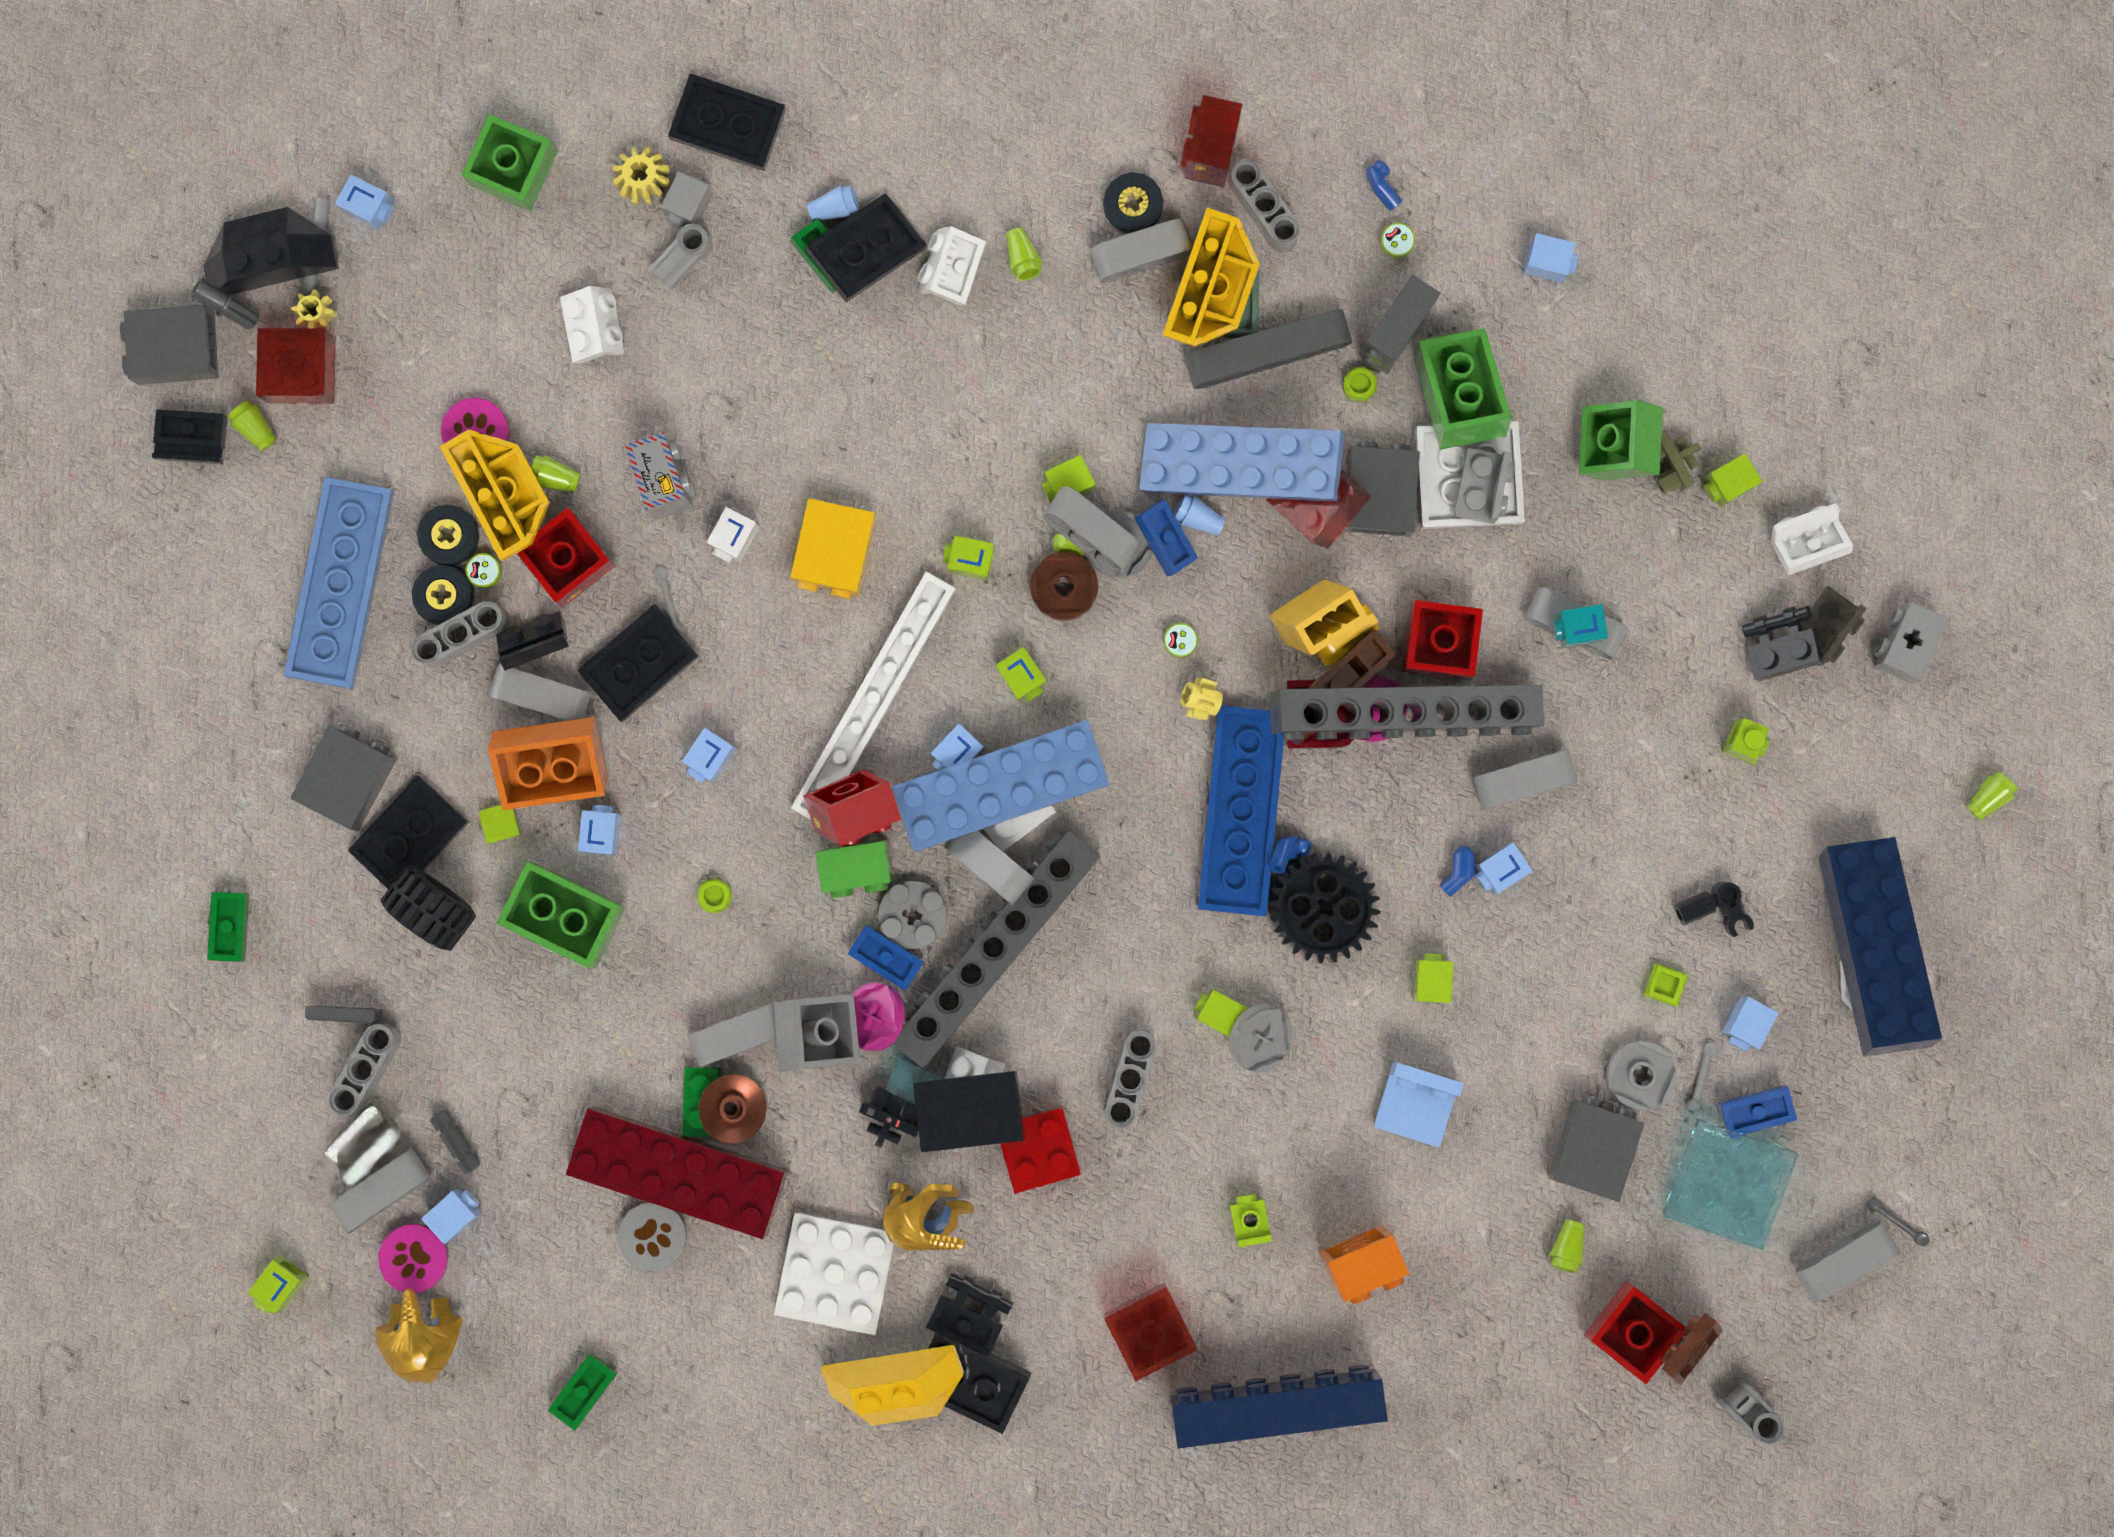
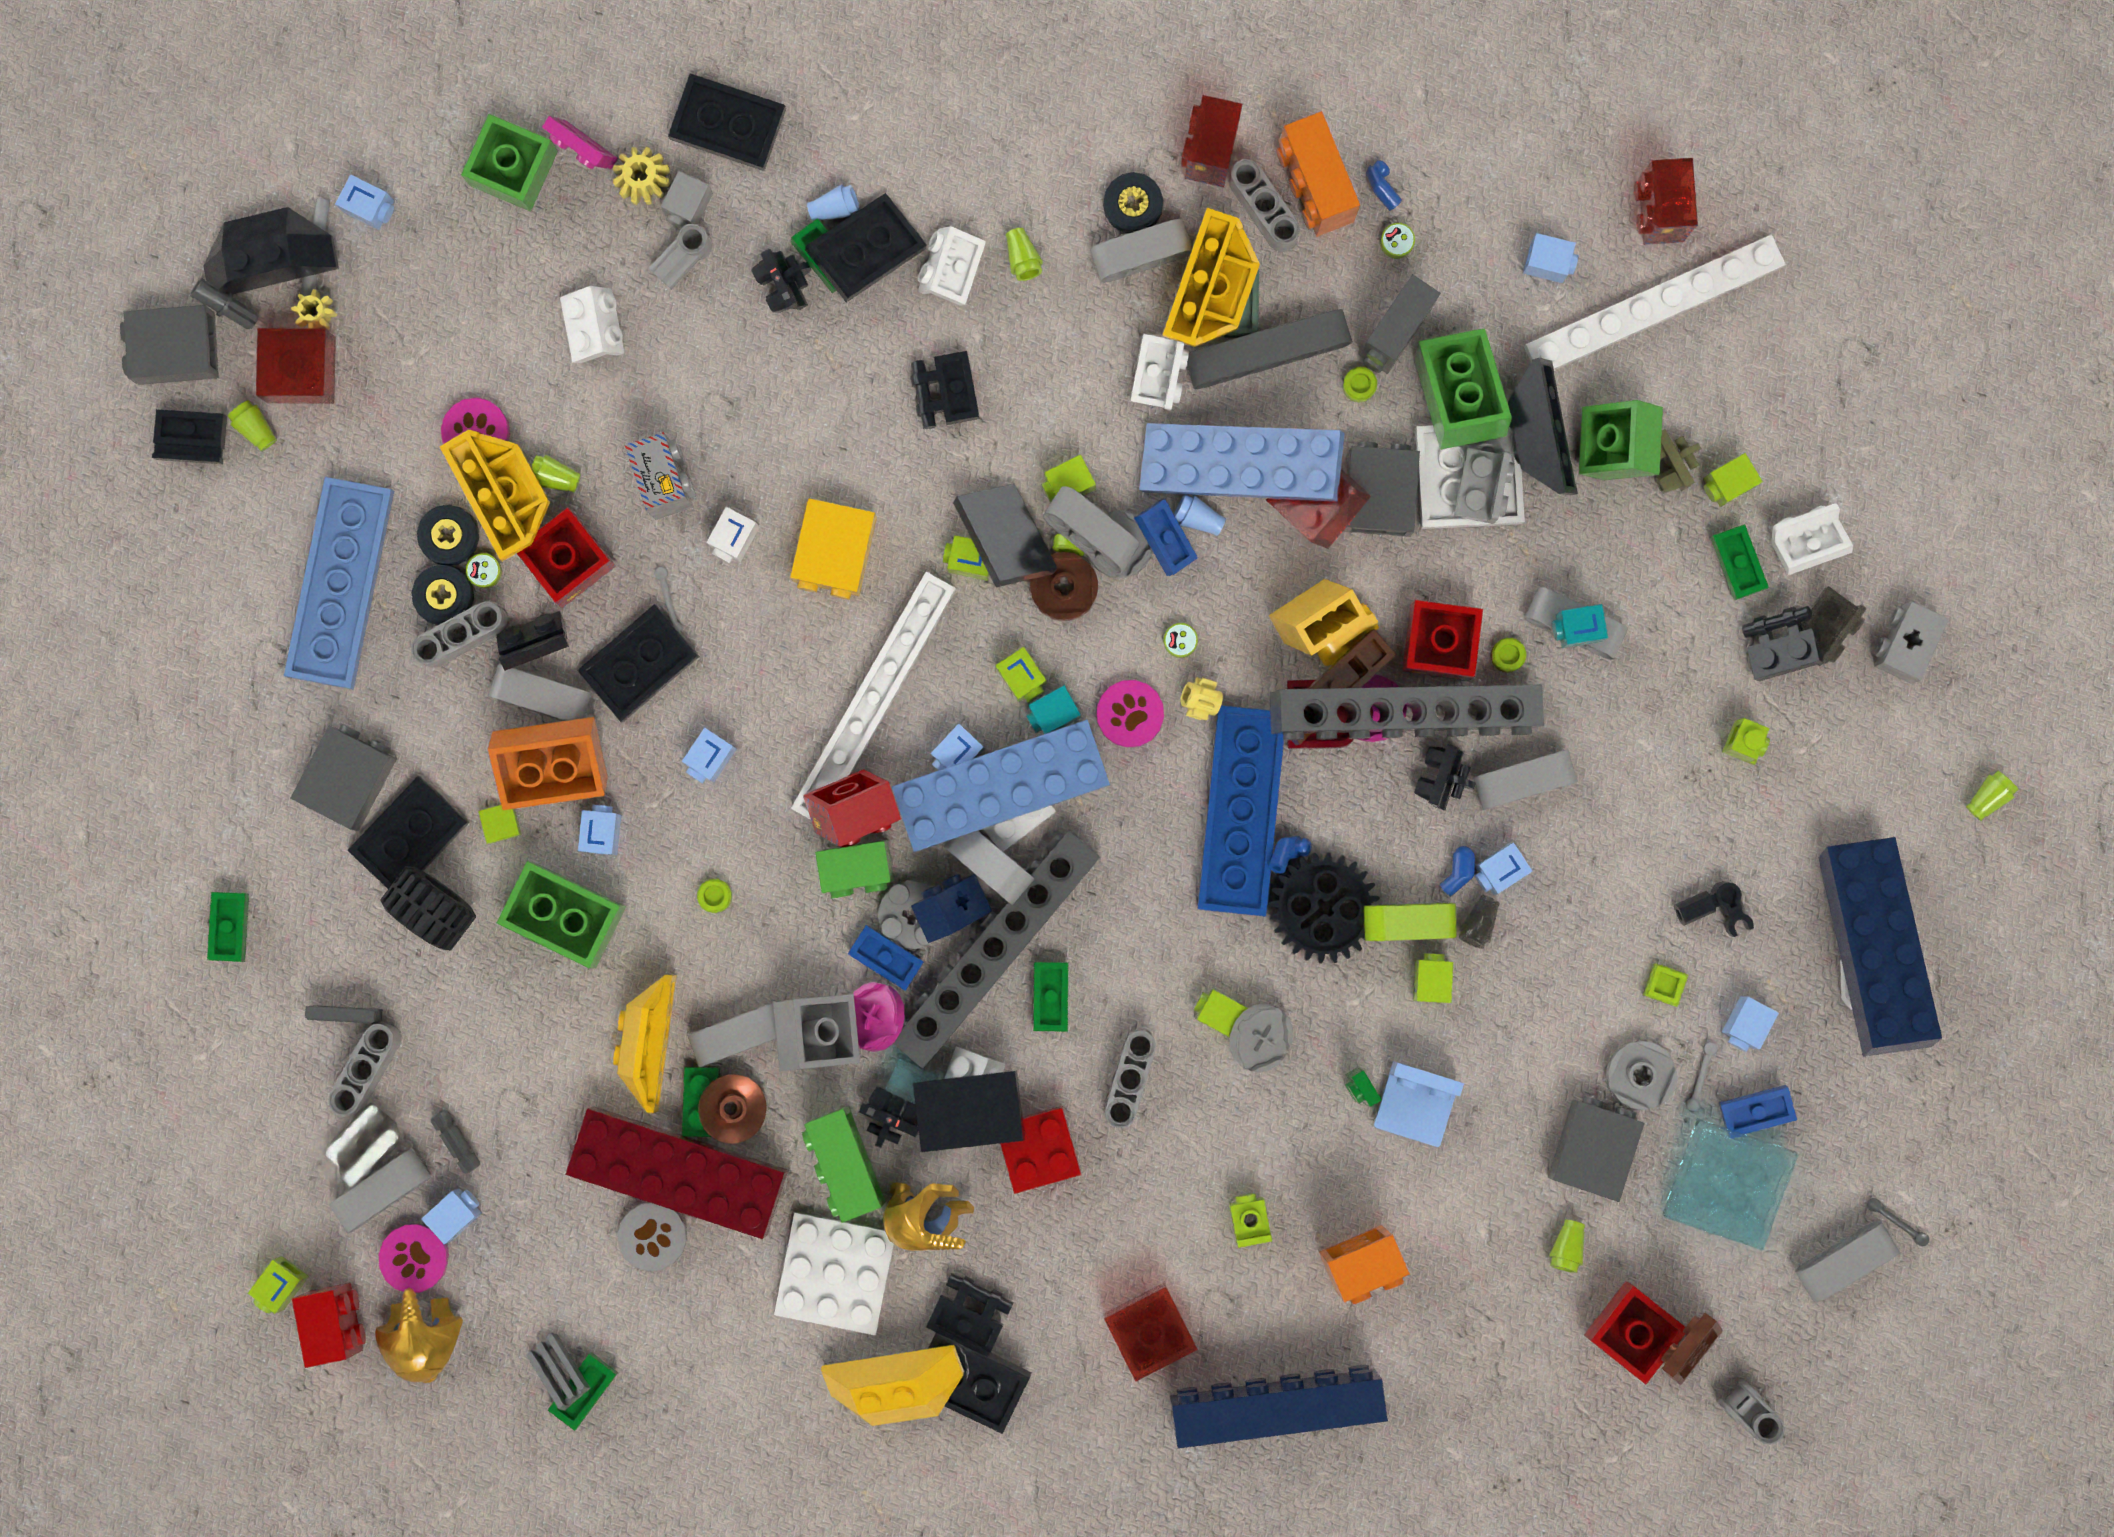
none -> red brick [292,1282,366,1368]
none -> dark grey tile [526,1333,590,1411]
none -> dark pink plate [542,116,618,170]
none -> yellow wedge [613,975,677,1113]
none -> black hips [751,249,811,313]
none -> bright green brick [802,1105,886,1223]
none -> black plate [910,351,980,429]
none -> dark blue brick [911,874,992,943]
none -> tile [953,484,1057,588]
none -> teal brick [1026,685,1081,734]
none -> green plate [1033,962,1069,1032]
none -> dark pink tile [1097,680,1164,748]
none -> white bracket [1130,333,1189,410]
none -> orange brick [1276,111,1360,237]
none -> green plate [1345,1068,1382,1107]
none -> lime beam [1364,903,1457,941]
none -> black hips [1414,744,1476,811]
none -> clear smoke cone [1459,895,1500,949]
none -> lime tile [1491,638,1526,673]
none -> black wedge [1508,358,1578,496]
none -> white plate [1524,234,1786,370]
none -> clear red brick [1634,158,1698,245]
none -> green plate [1710,524,1769,601]

